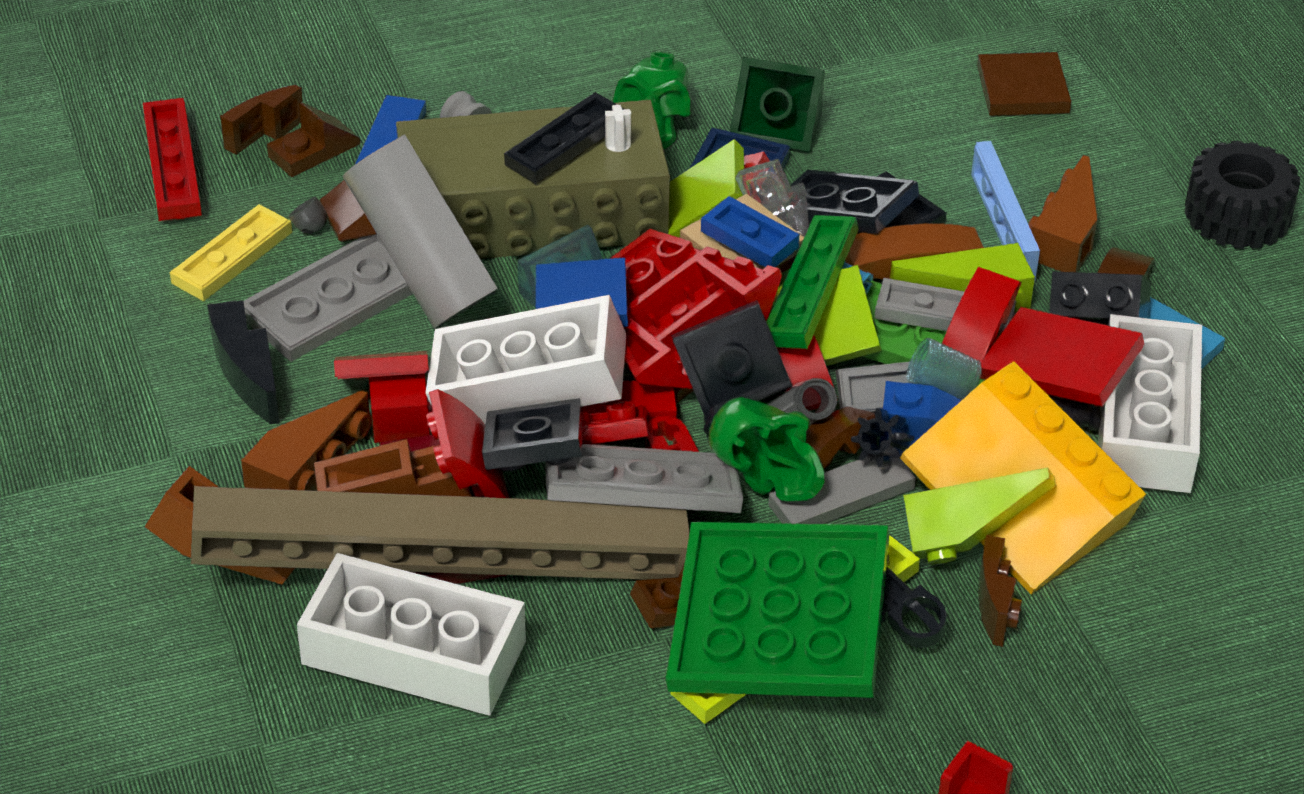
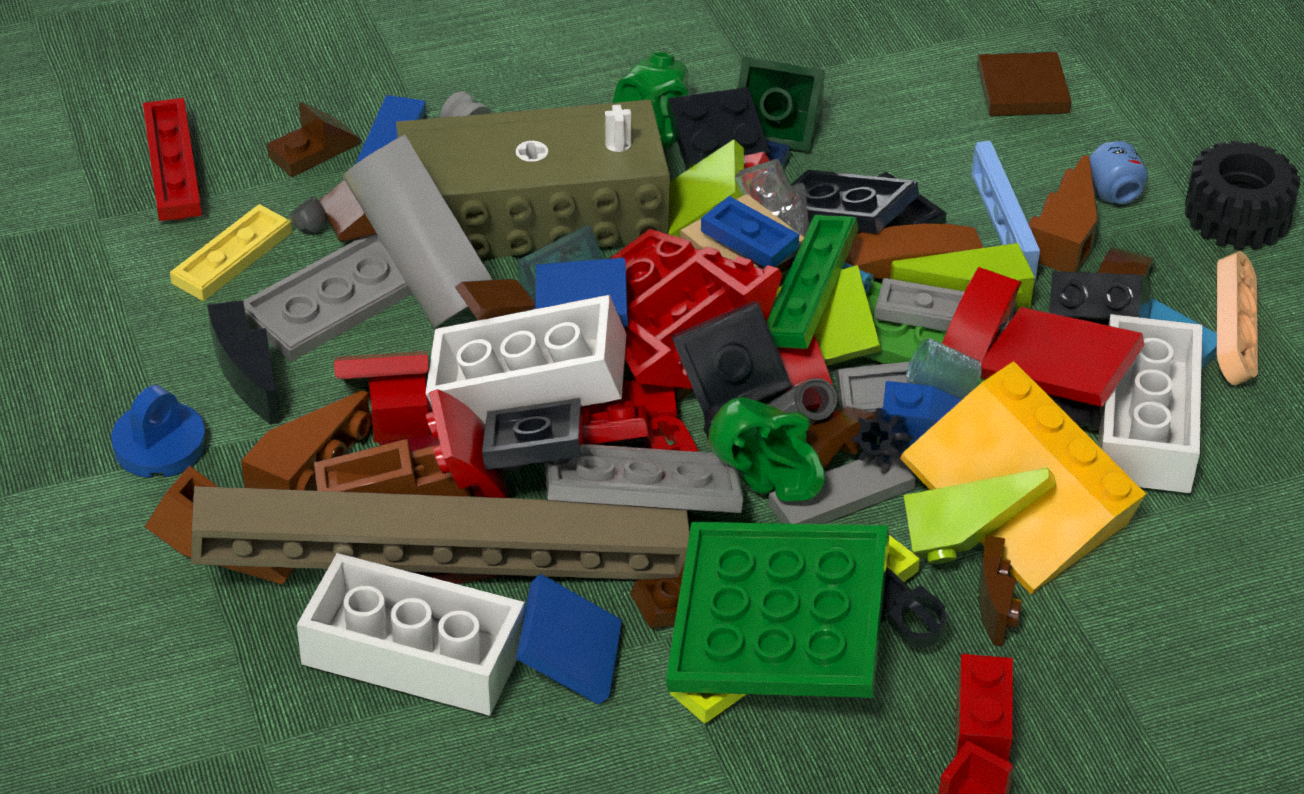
reddish brown slope [220,85,303,155] -> none
black tile [504,92,624,184] -> none
none -> blue tile [111,385,206,477]
none -> reddish brown slope [455,279,535,320]
none -> blue tile [516,574,622,704]
none -> black plate [667,87,770,171]
none -> red brick [954,654,1013,762]
none -> medium blue head [1089,141,1148,204]
none -> light nougat beam [1217,251,1258,386]

